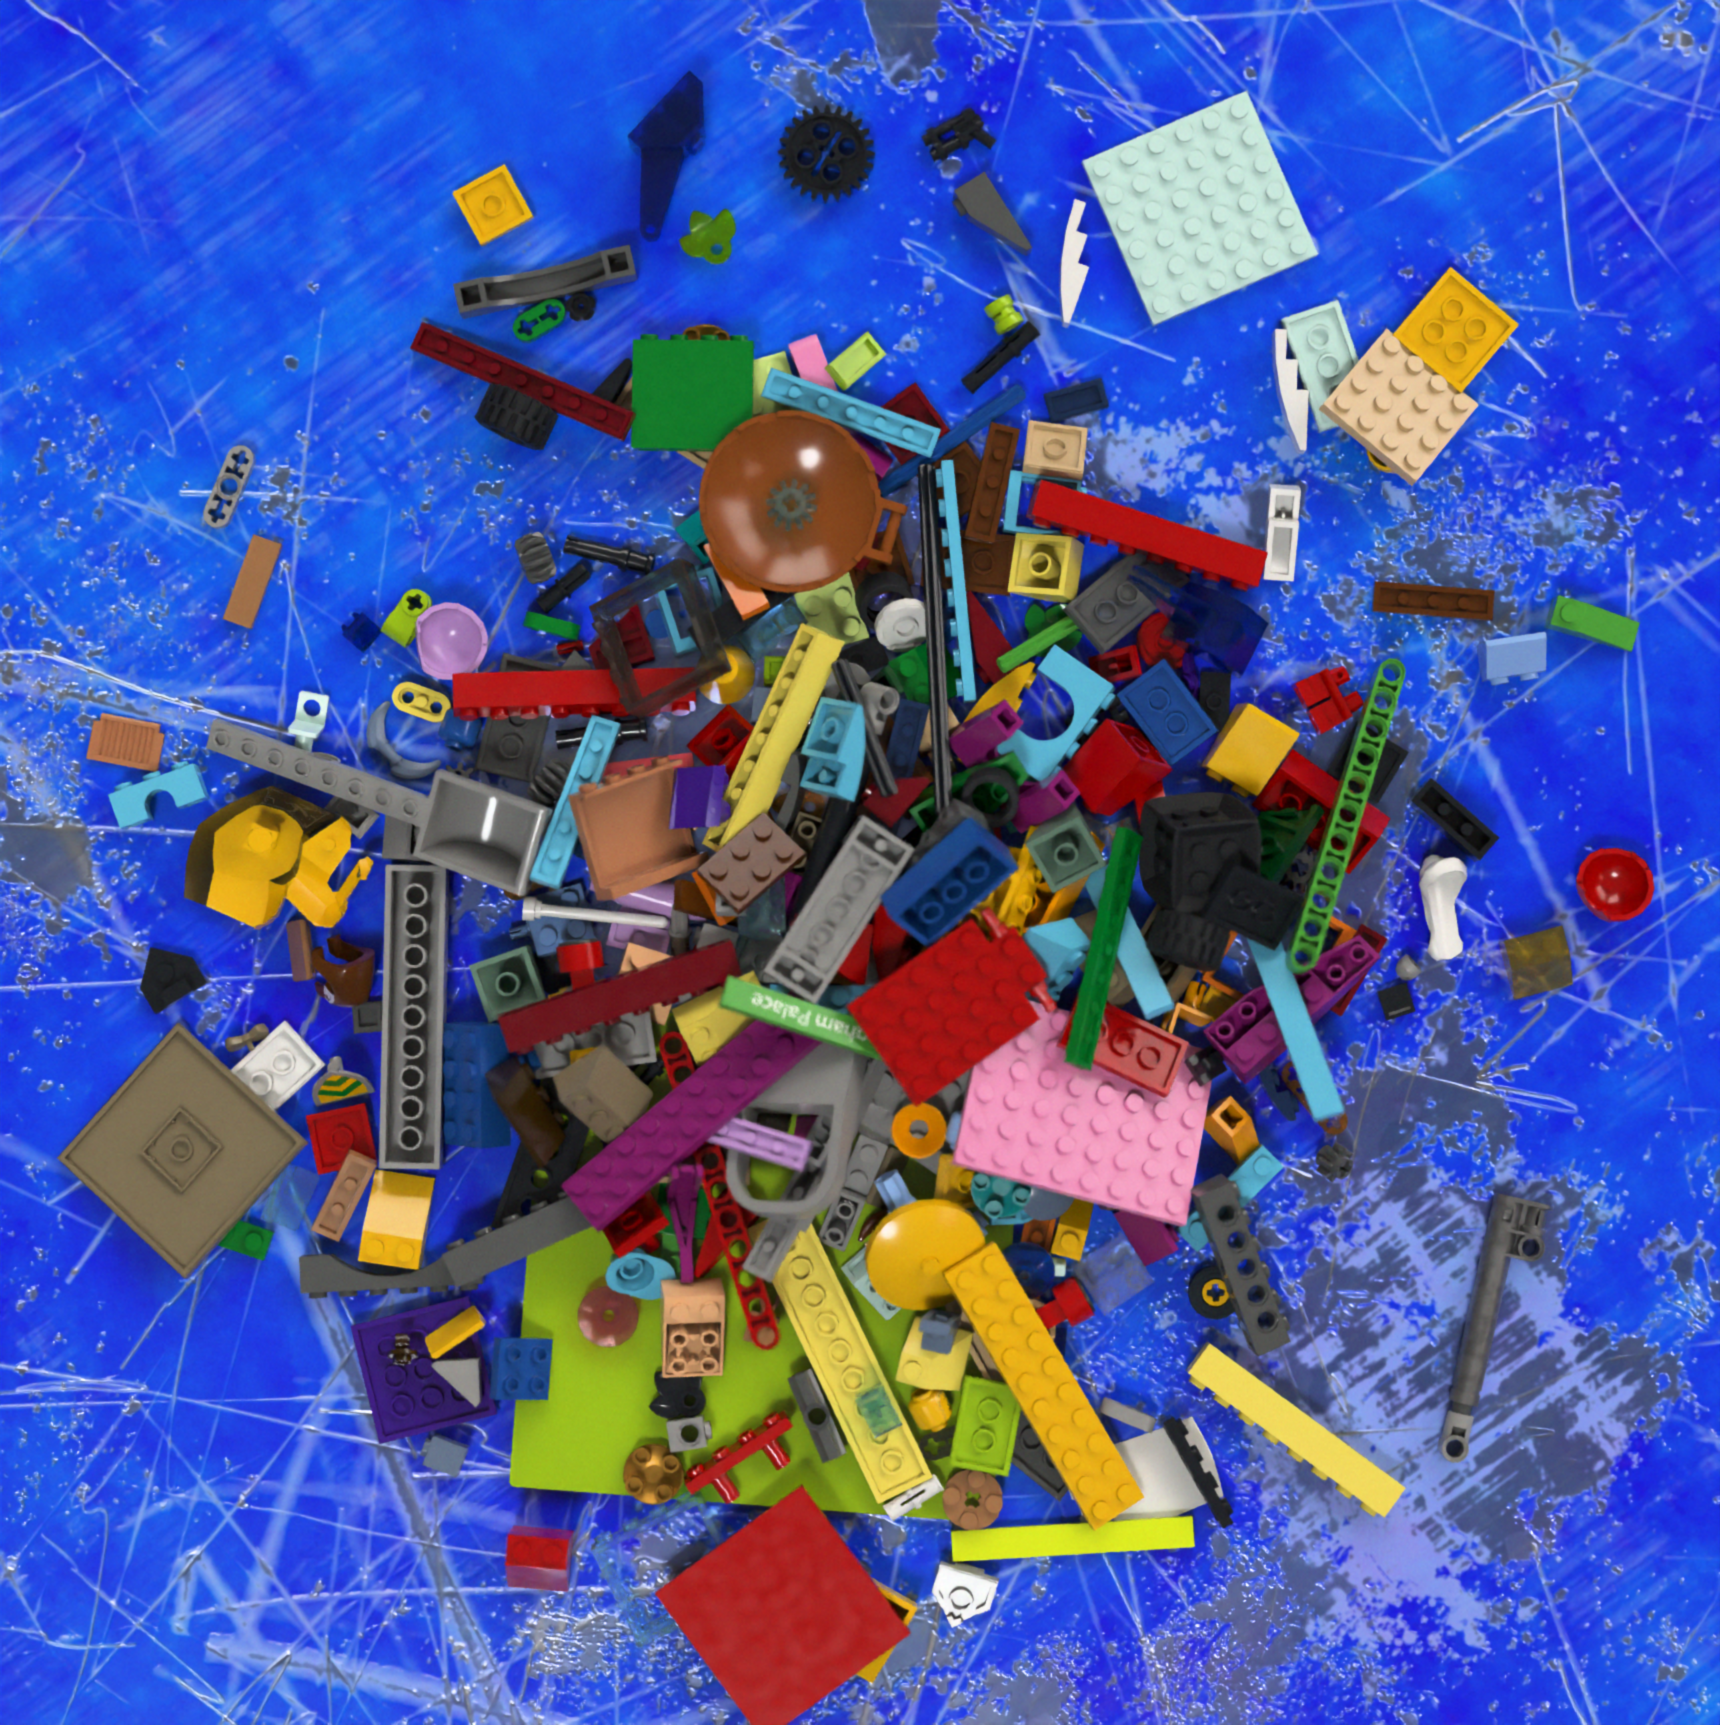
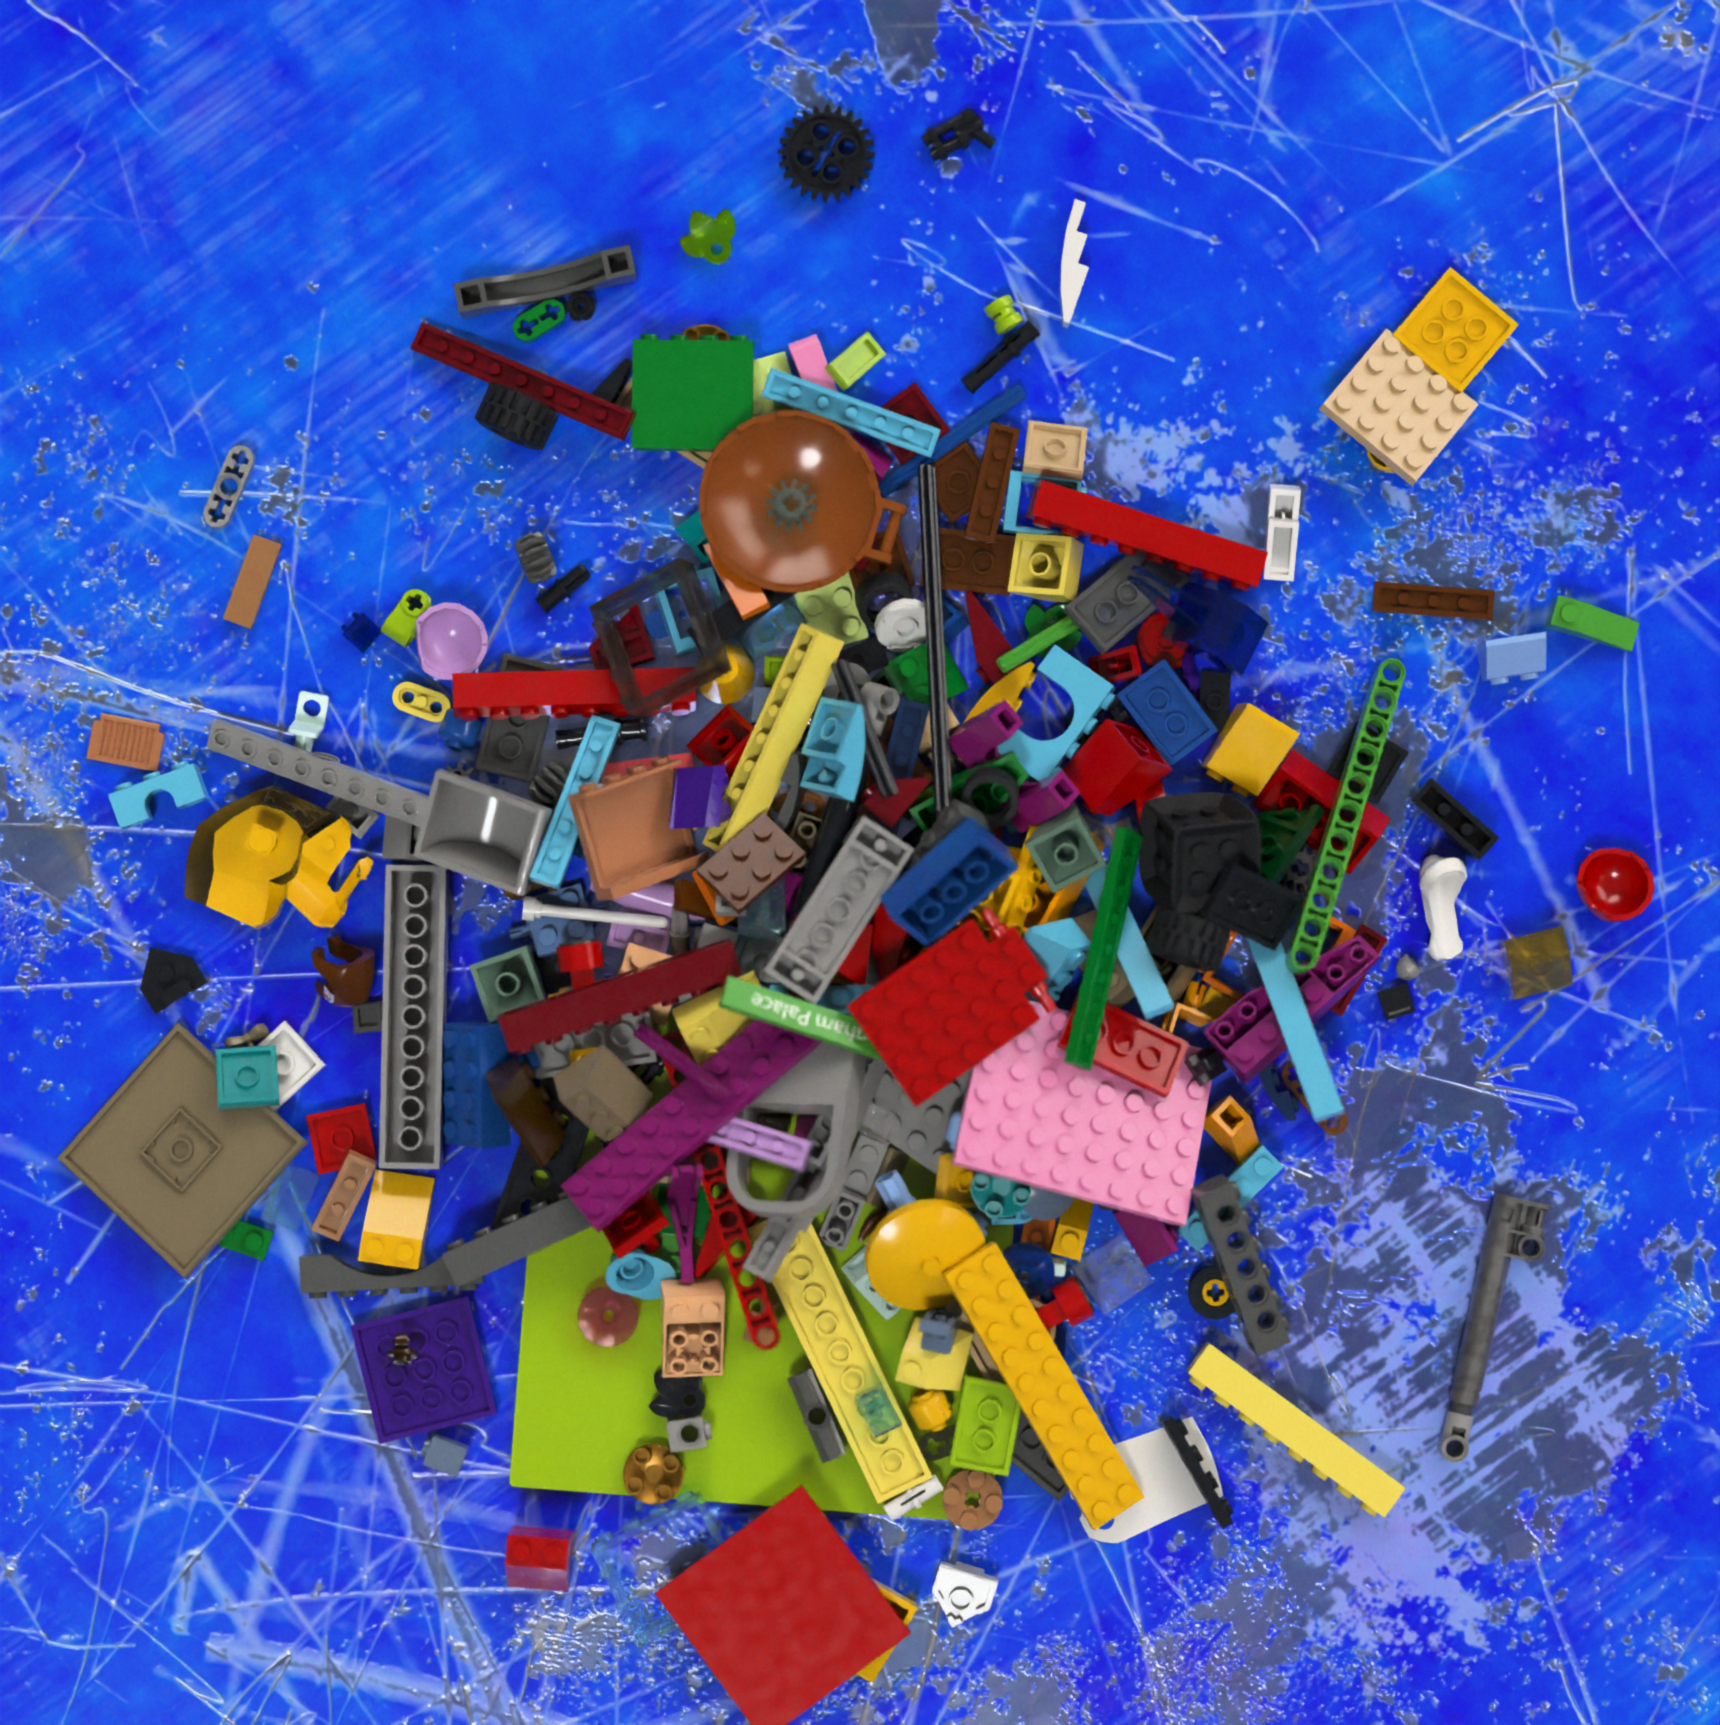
medium nougat slope [286,919,316,982] -> none
shield [312,1056,375,1107] -> none
sand blue piece [366,701,441,779] -> none
yellow slope [425,1306,487,1359] -> none
light grey slope [431,1357,483,1407] -> none
yellow plate [452,164,534,247] -> none
blue plate [490,1337,552,1400] -> none
green beam [522,611,581,641] -> none
red piece [556,640,584,655] -> none
dark grey slope [561,649,593,671] -> none
black pin [563,535,656,579] -> none
clear blue slope [627,70,706,242] -> none
red plate [683,1410,793,1504] -> none
light orange piece [891,1103,947,1158] -> none
medium azure plate [935,460,976,703] -> none
neon yellow tile [951,1515,1195,1562] -> none
dark grey slope [952,172,1032,256] -> none
dark blue tile [1043,378,1109,423] -> none
light aqua plate [1082,91,1318,326] -> none
light grey beam [1099,1397,1157,1433] -> none
white slope [1272,329,1309,454] -> none
light aqua tile [1280,300,1359,433] -> none
red hips [1292,666,1364,736] -> none
dark grey gear [1316,1142,1353,1182] -> none
none -> teal tile [215,1045,280,1110]
none -> magenta axle [633,1023,735,1105]

